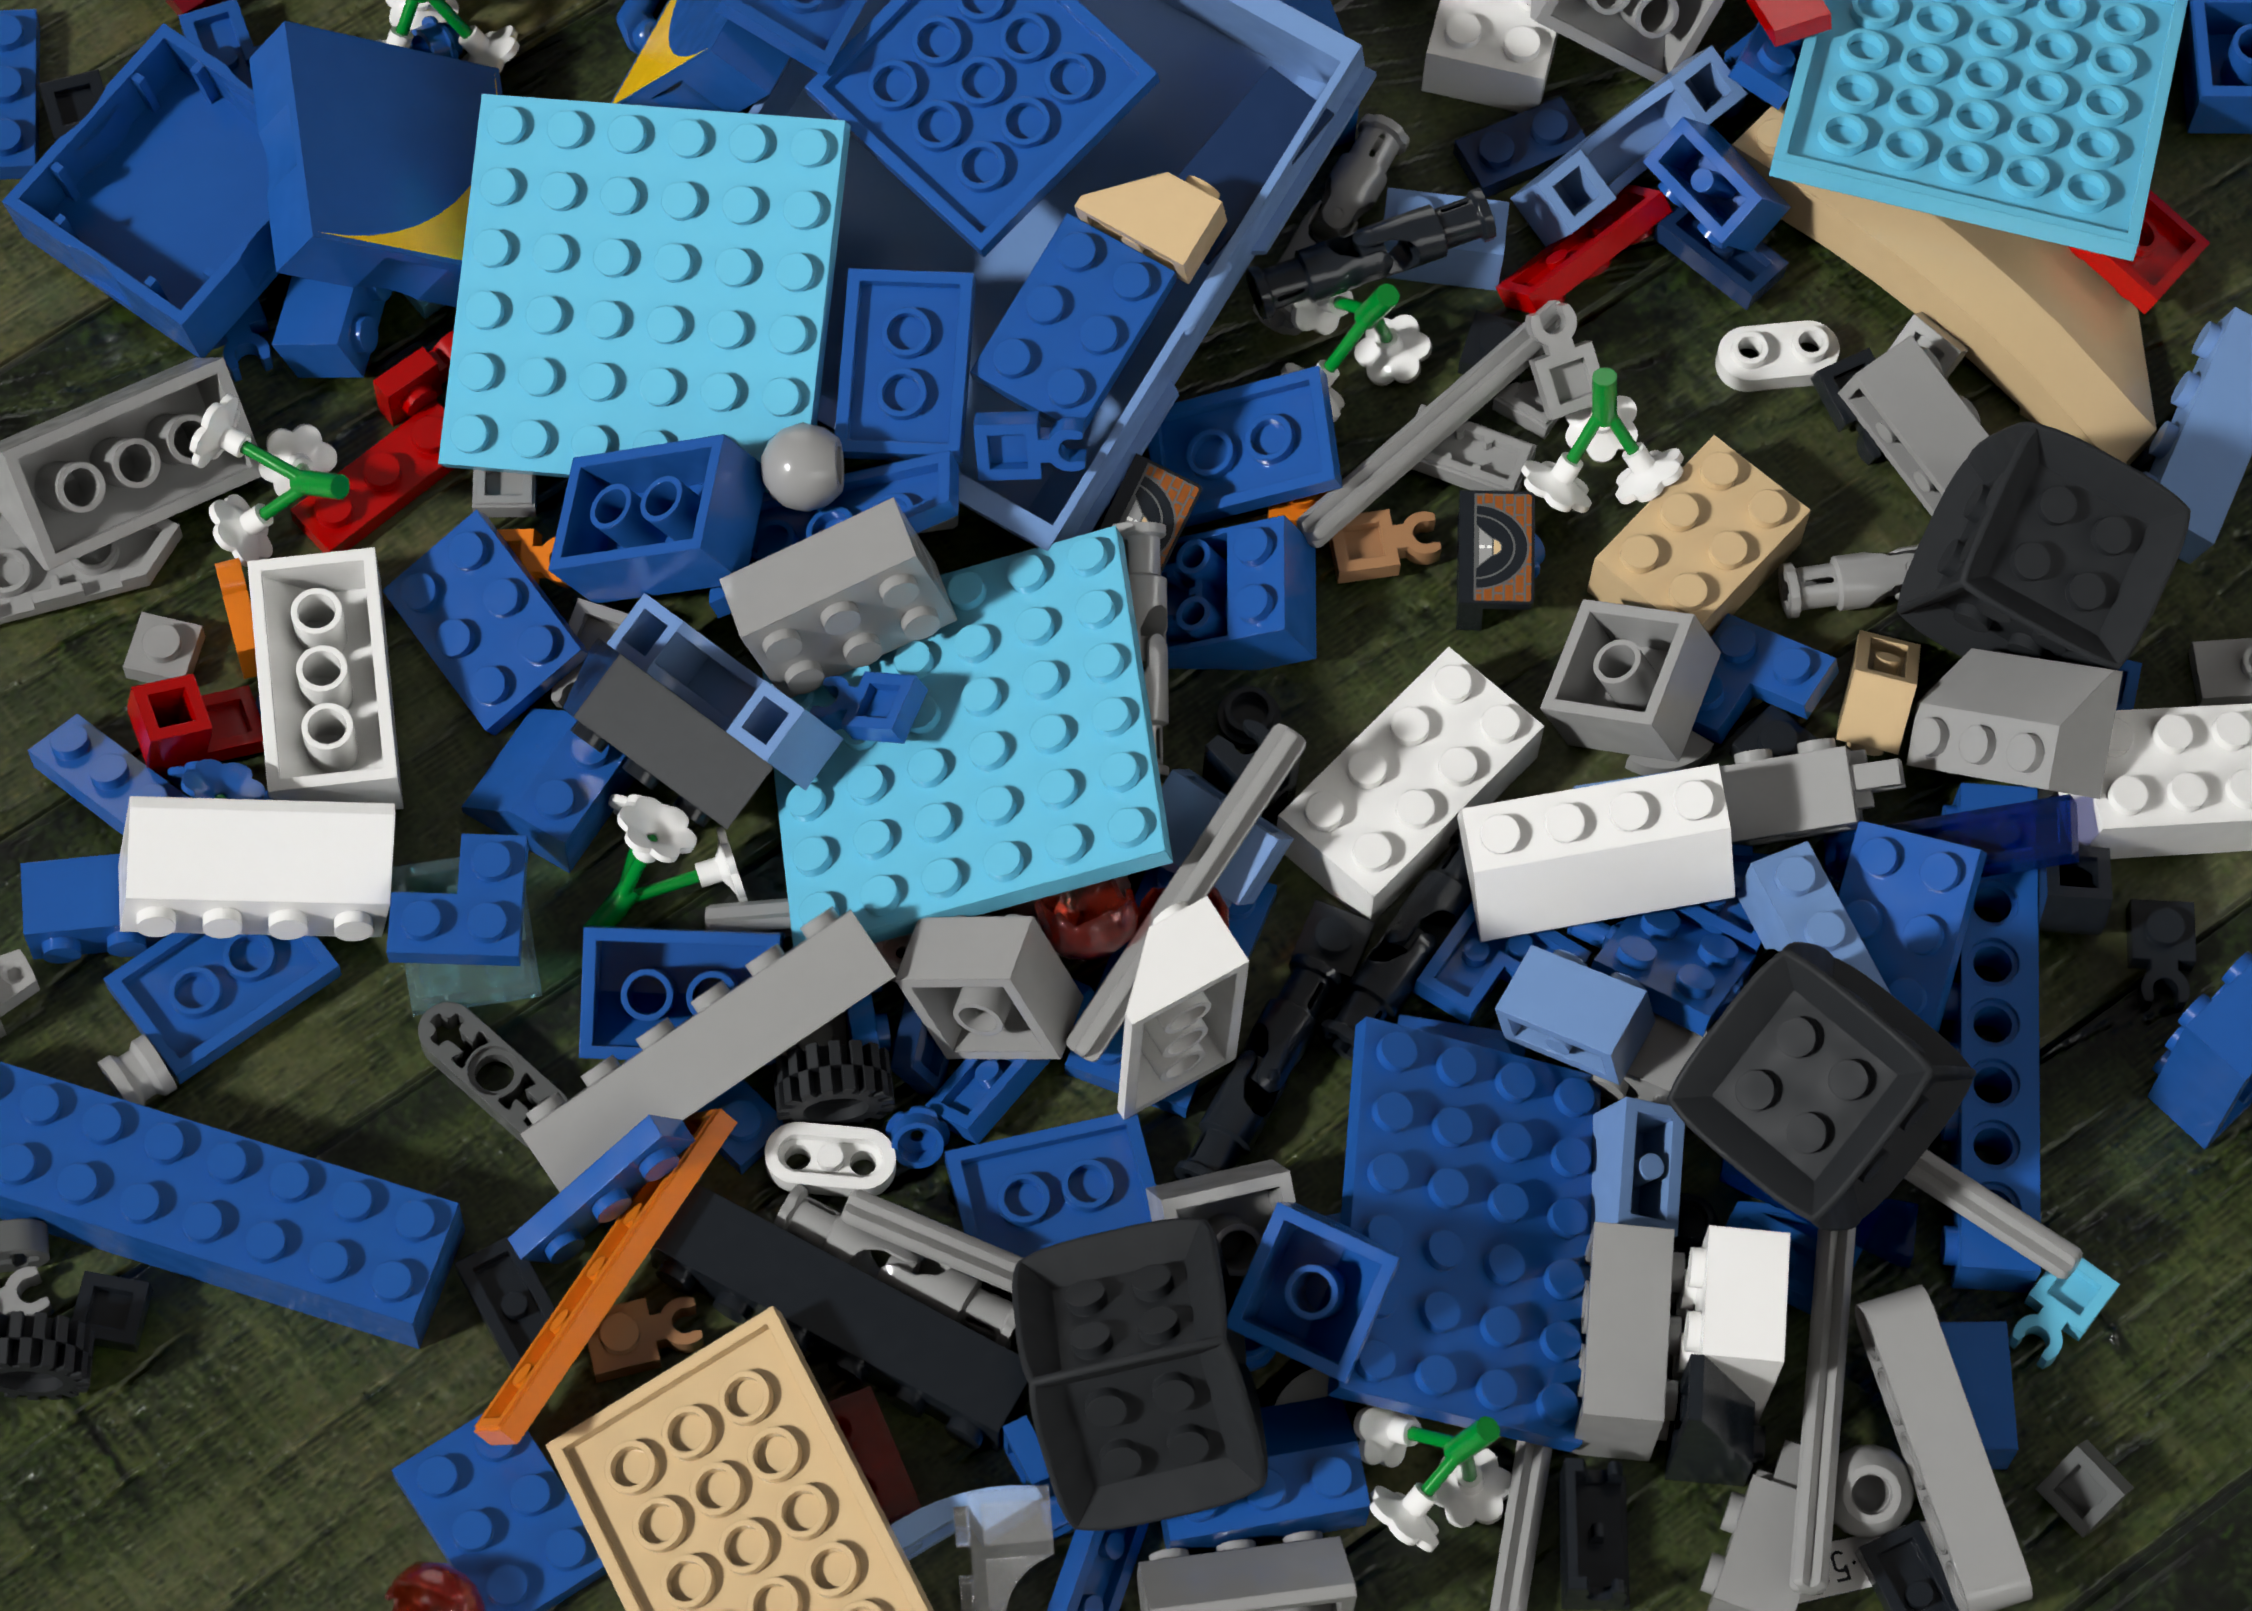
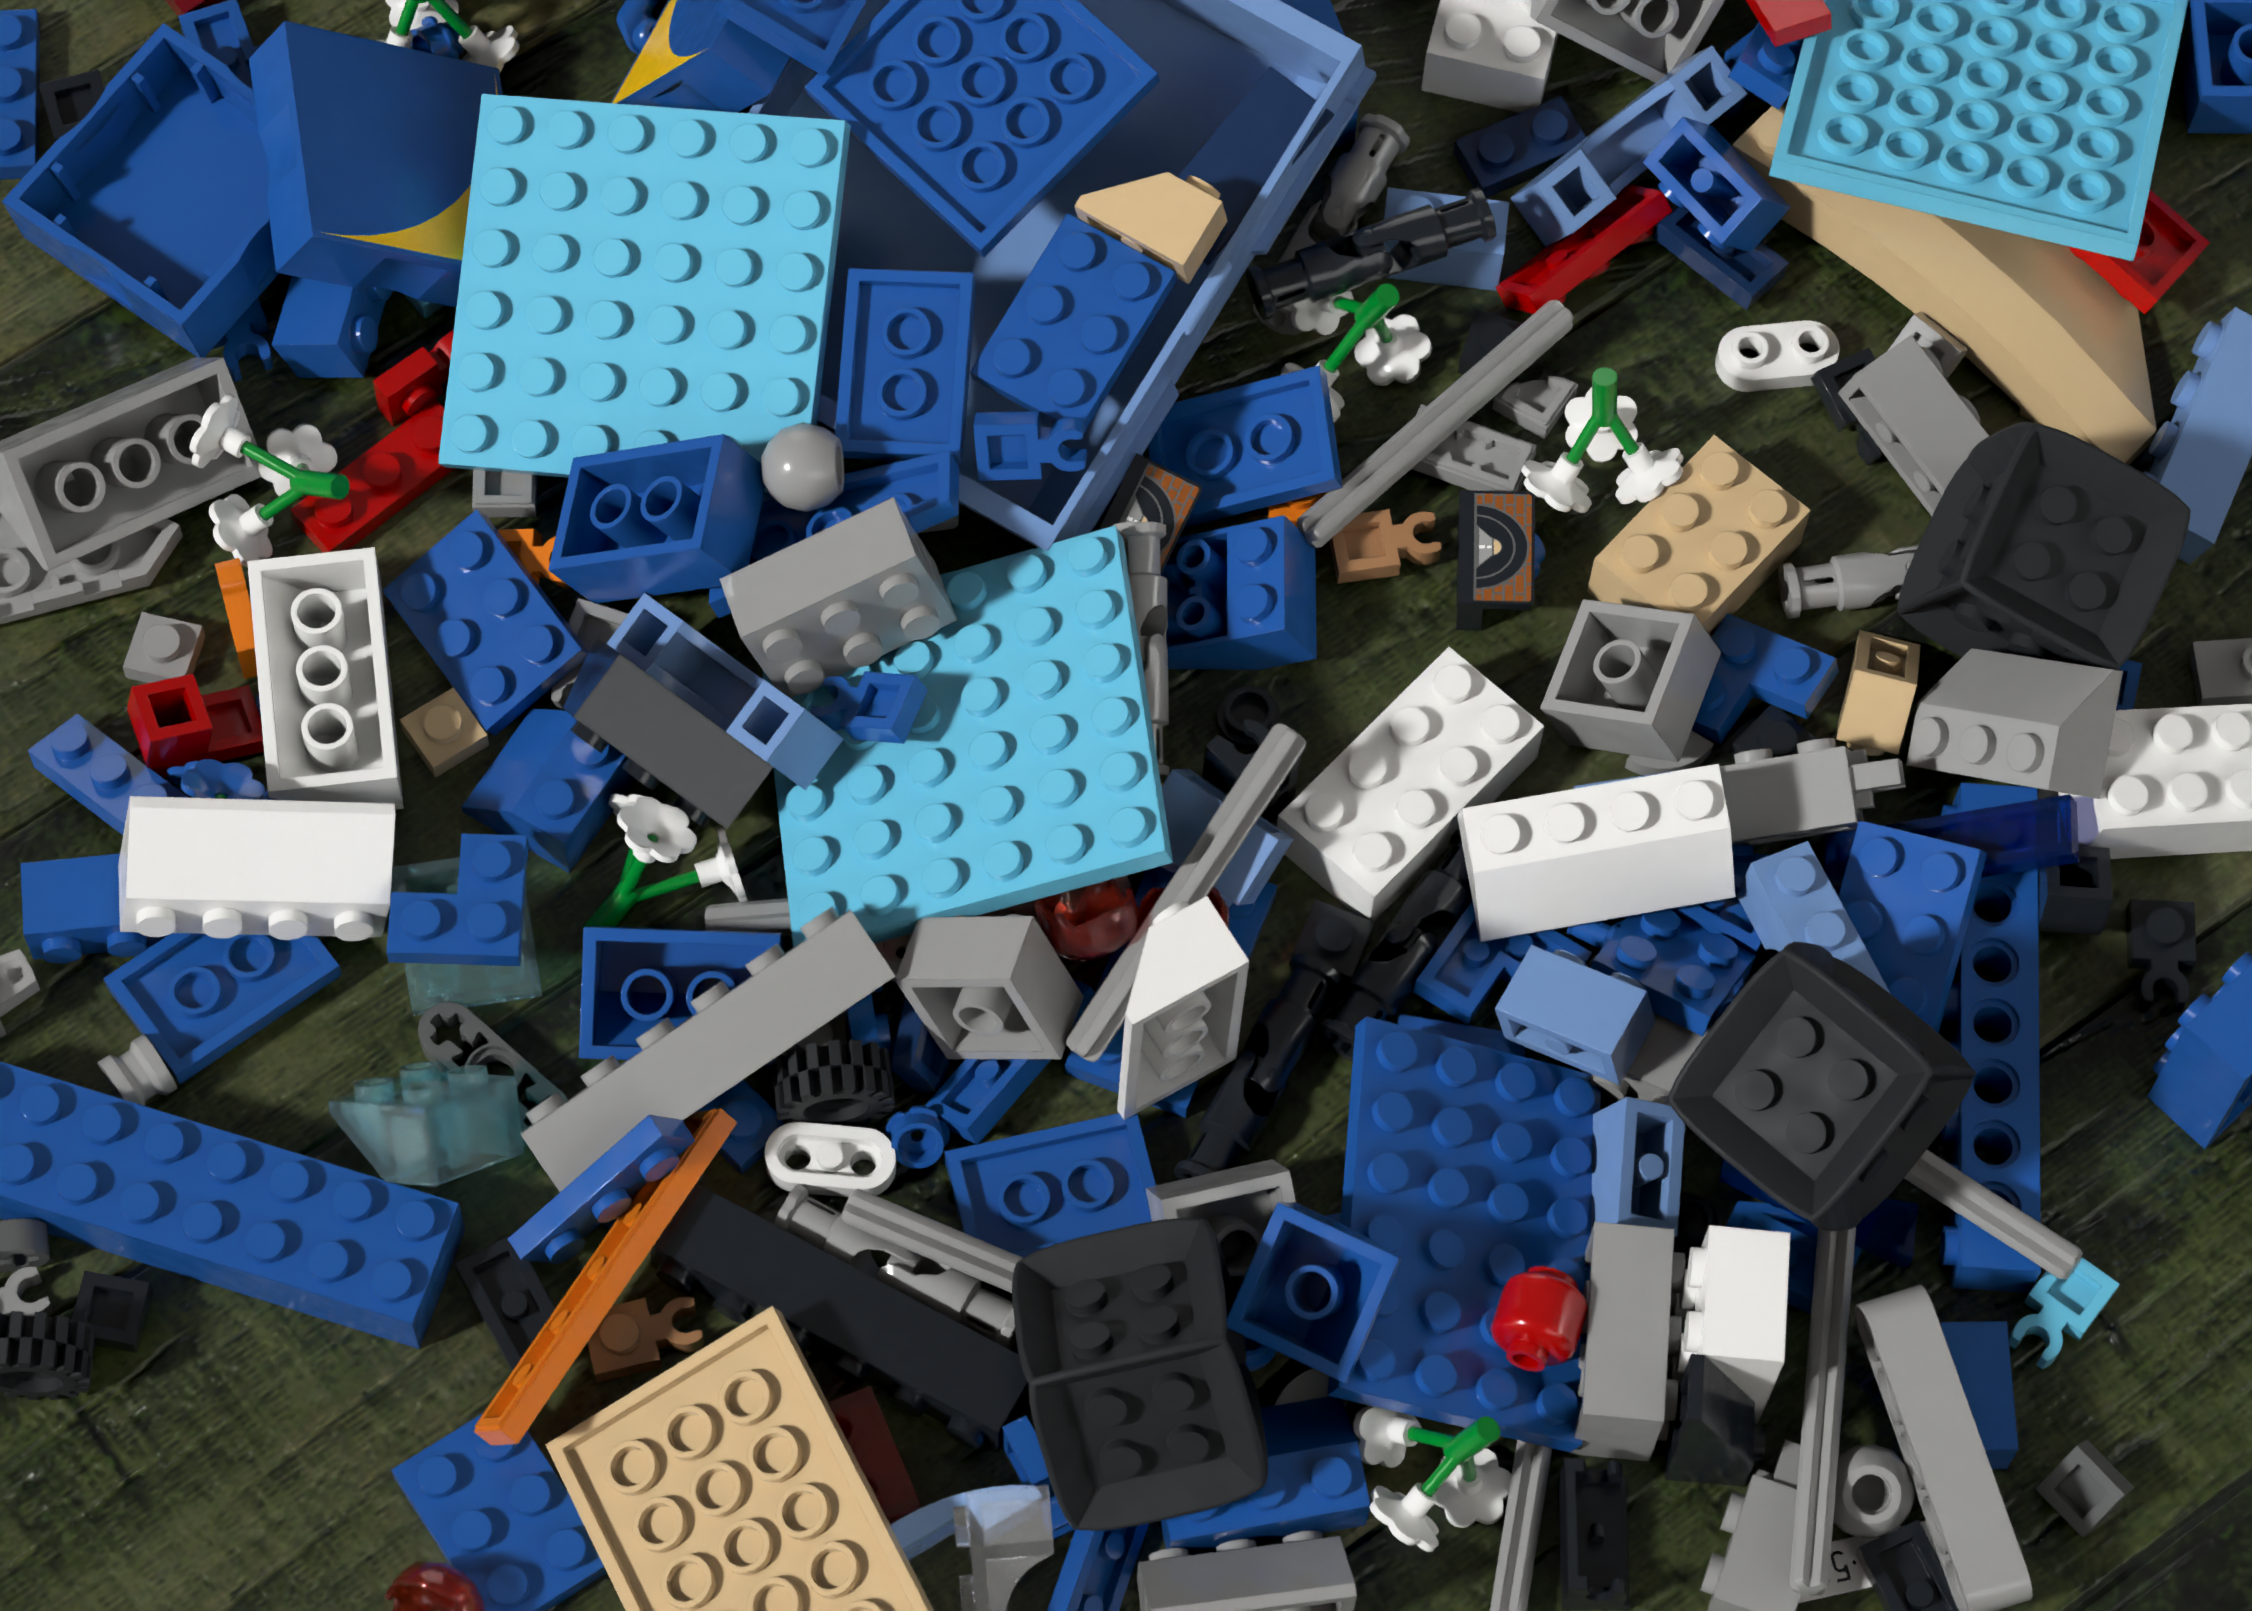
light grey plate [1525,303,1600,420] -> none
none -> clear light blue slope [328,1062,524,1187]
none -> tan plate [399,687,489,778]
none -> red head [1491,1266,1588,1372]

